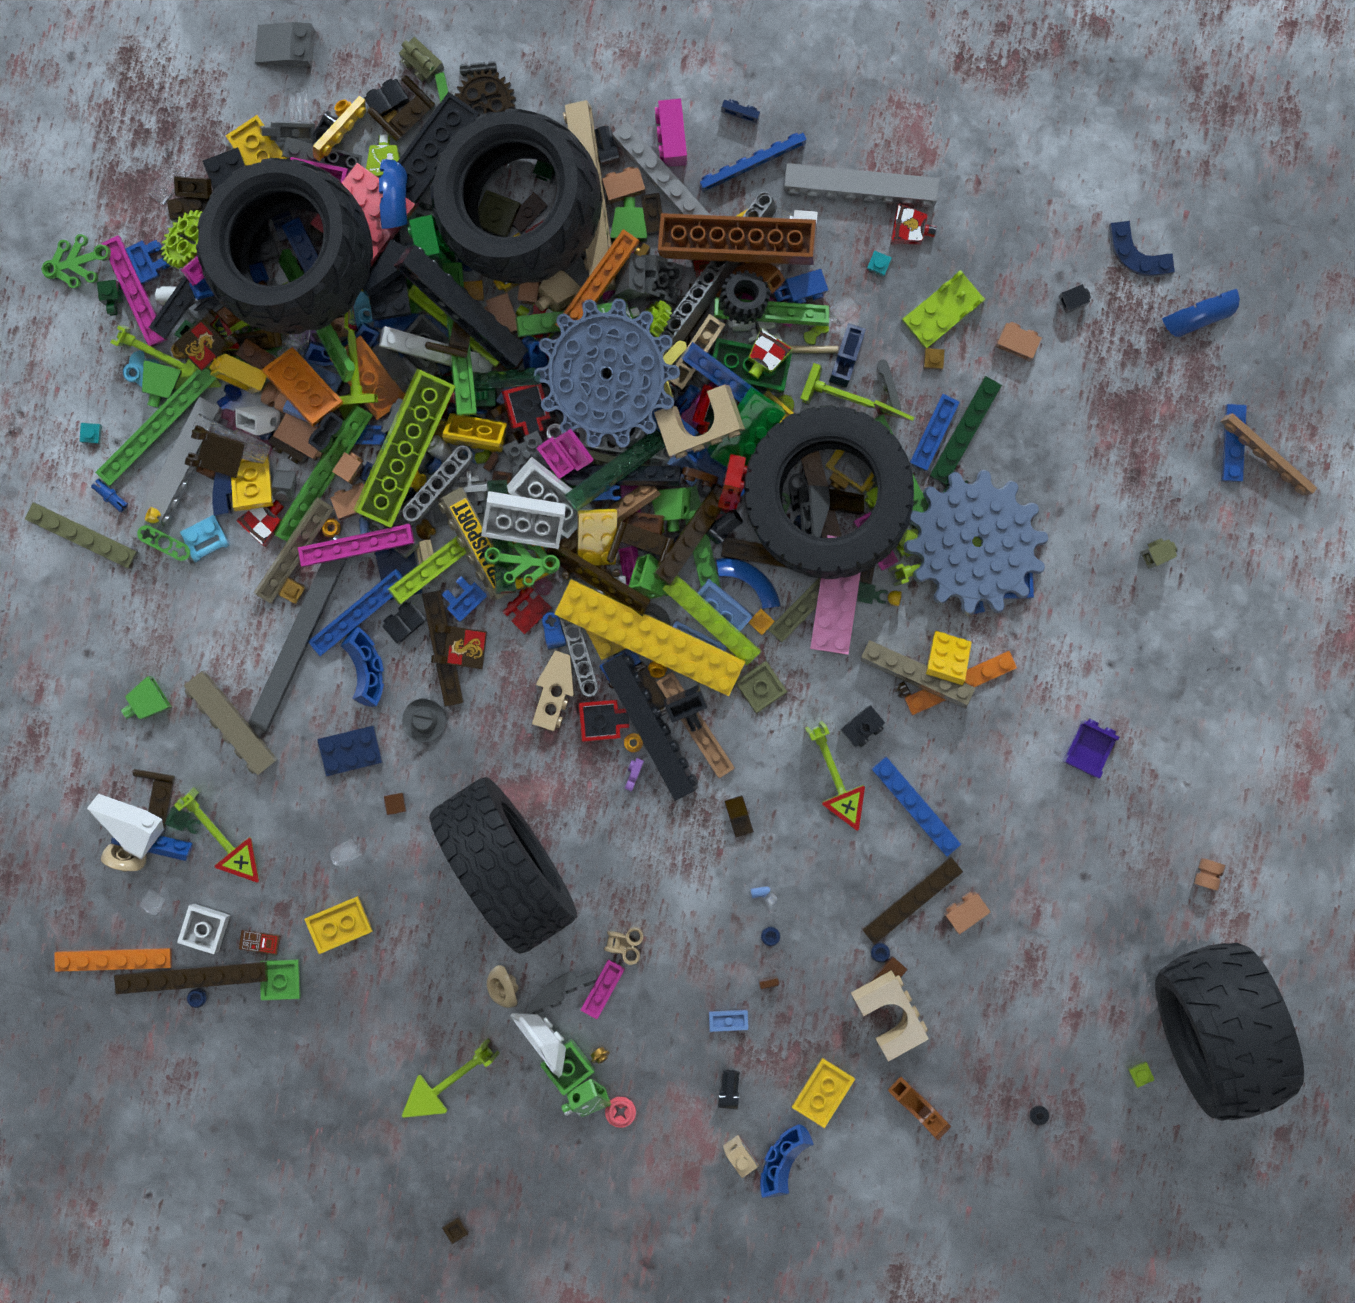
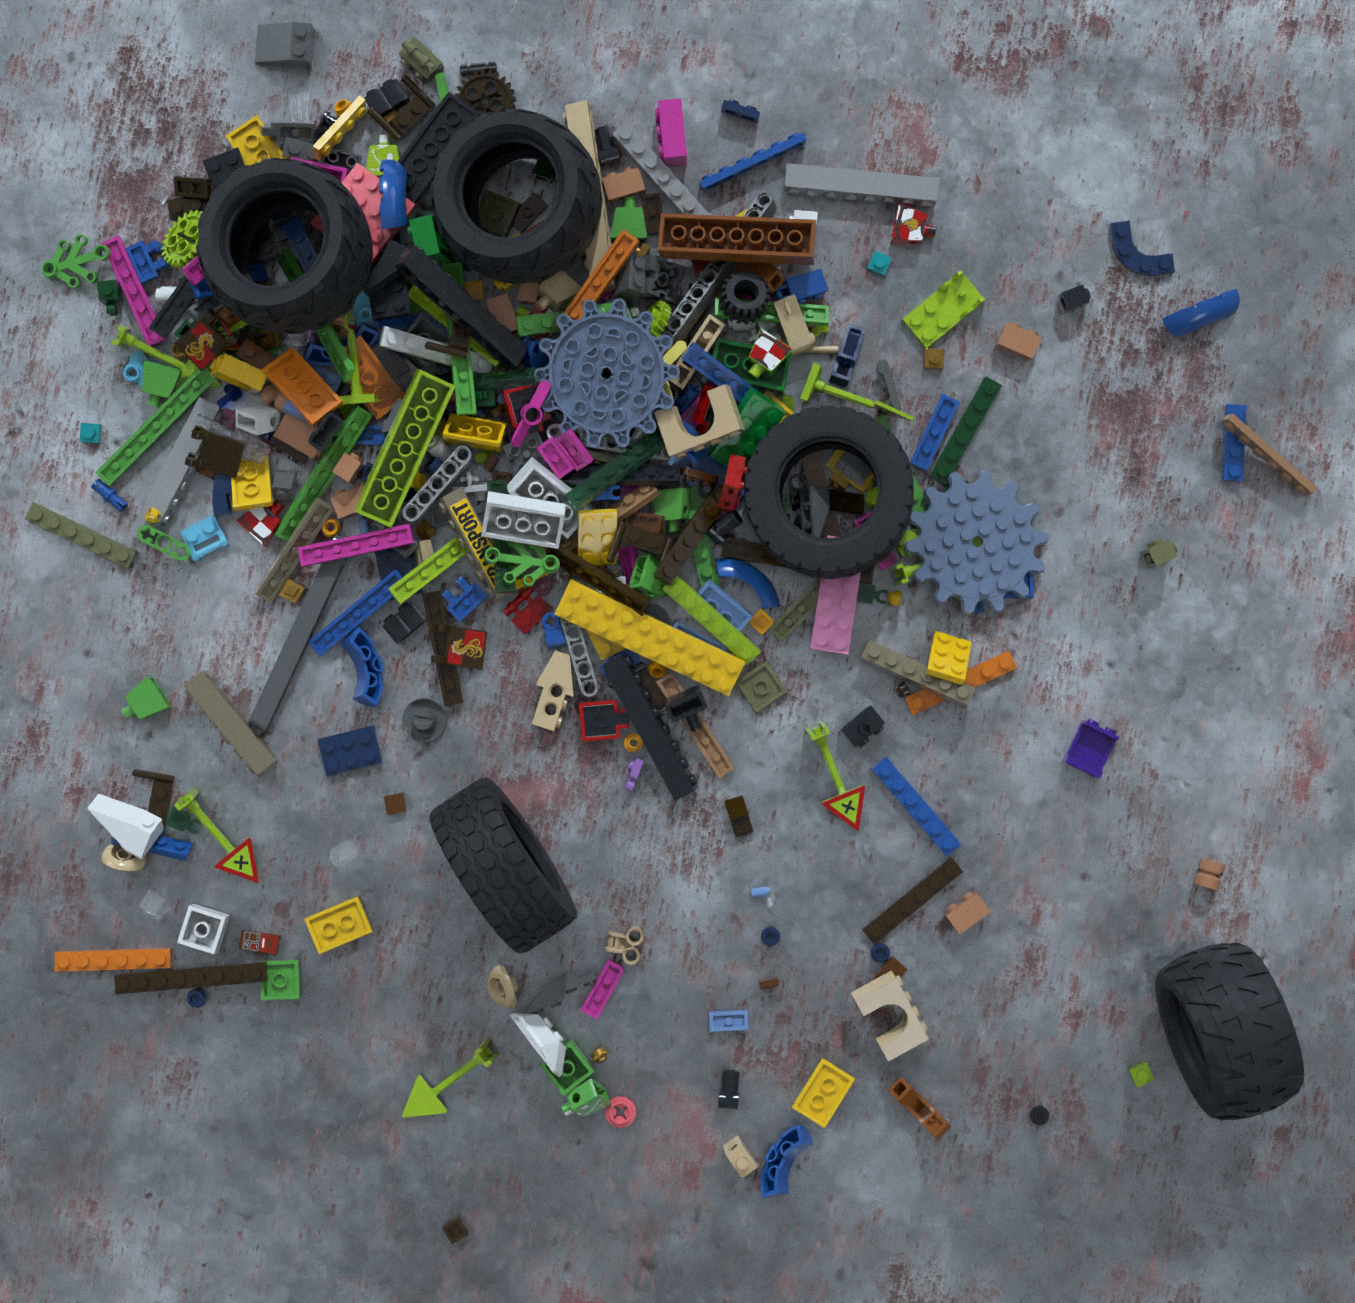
none -> dark pink piece [511,380,551,448]
none -> tan door [773,294,816,357]

